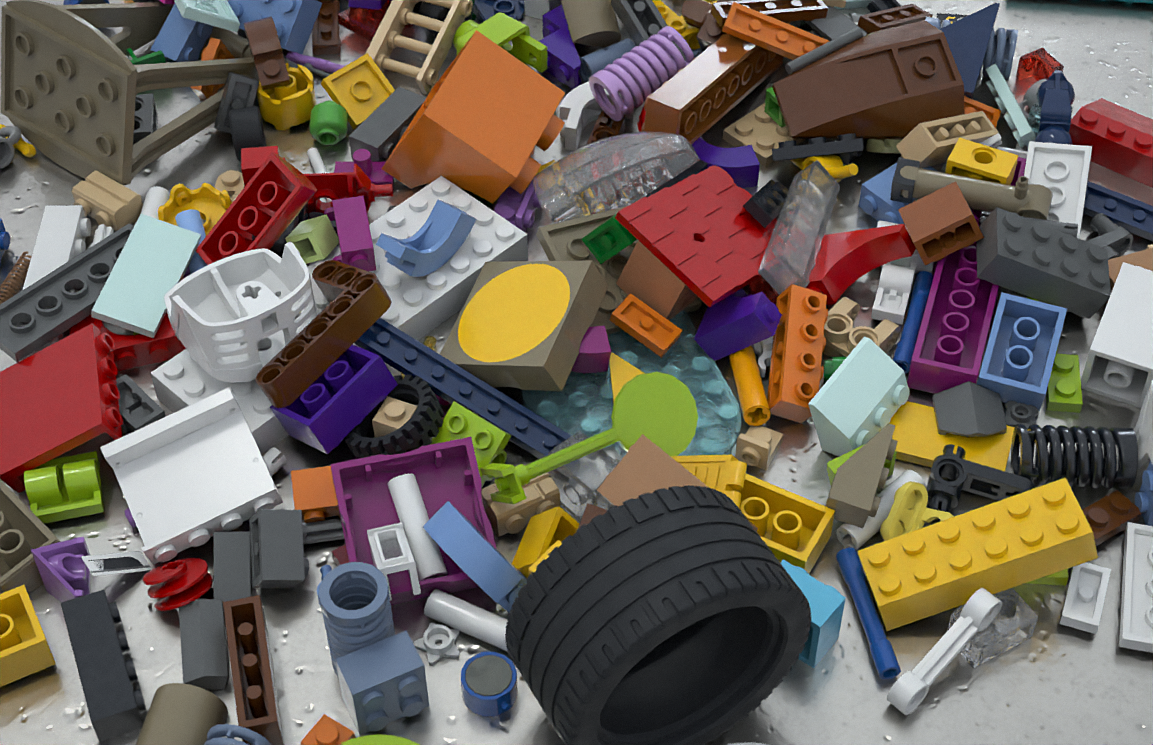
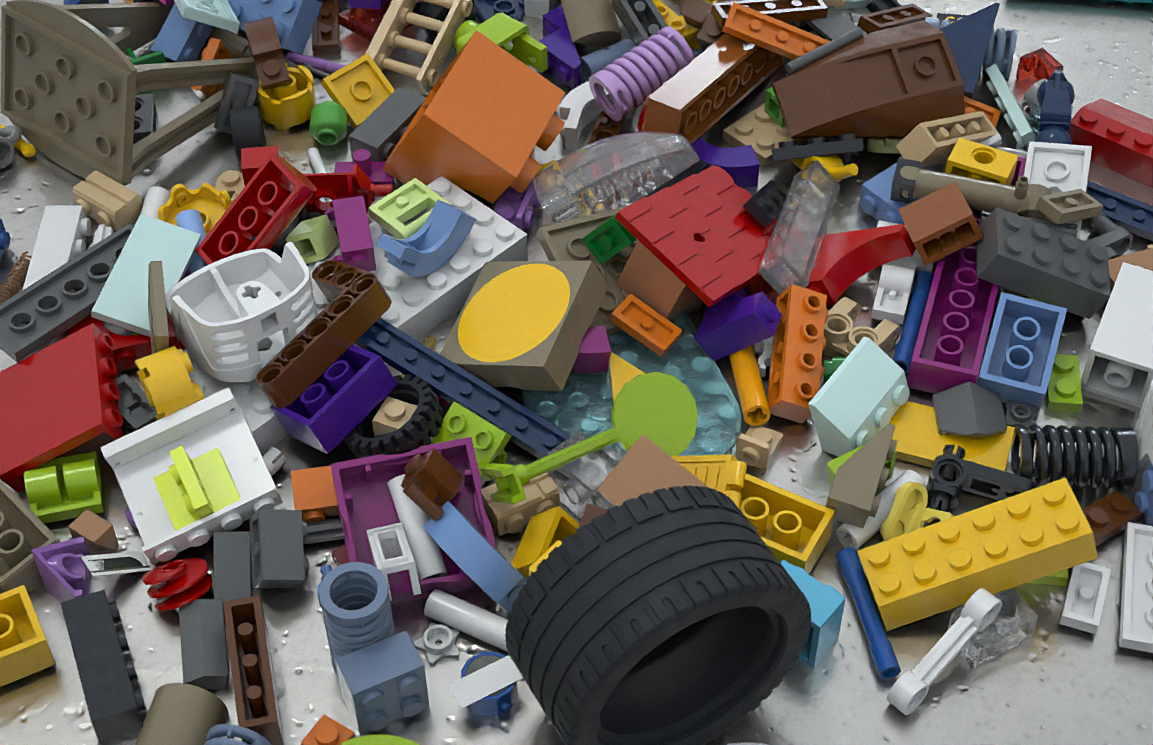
none -> medium nougat slope [68,509,119,550]
none -> yellow brick [134,346,204,421]
none -> dark tan tile [148,261,169,354]
none -> neon yellow bracket [153,446,242,531]
none -> yellowish green plate [368,178,449,239]
none -> reddish brown brick [401,448,463,521]
none -> white sticker [449,655,523,707]
none -> dark tan plate [1035,189,1103,225]

